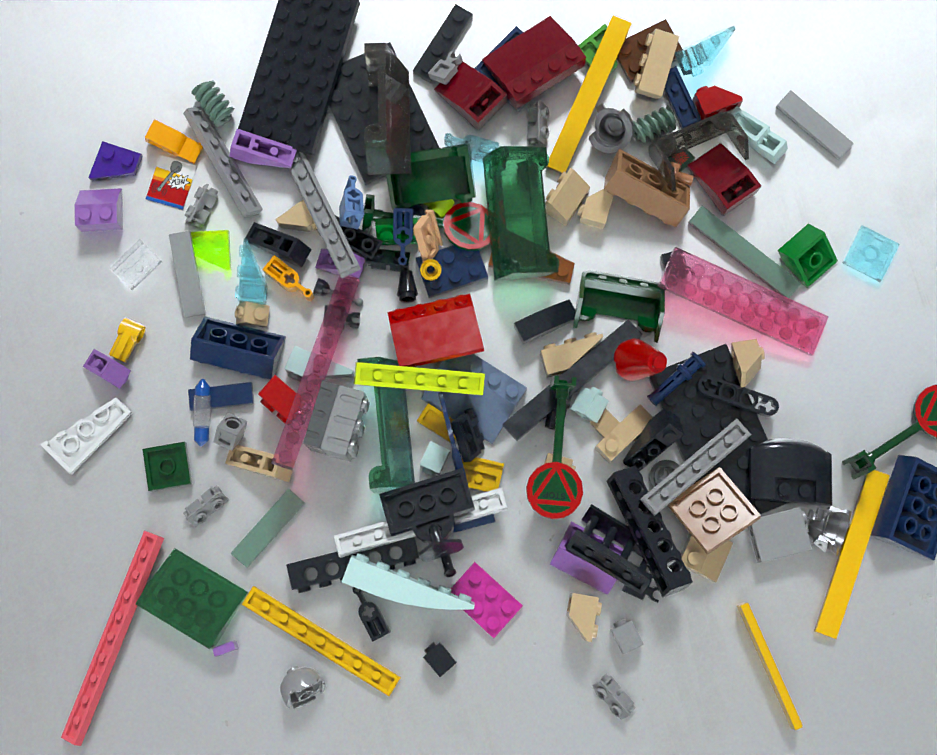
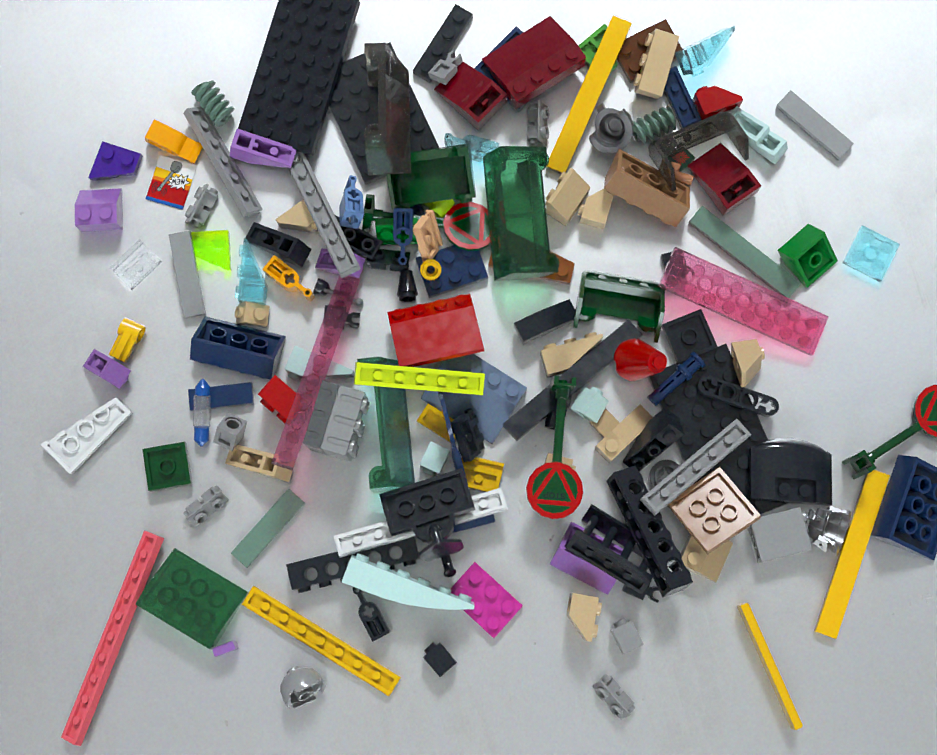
none -> black plate [662,309,718,364]

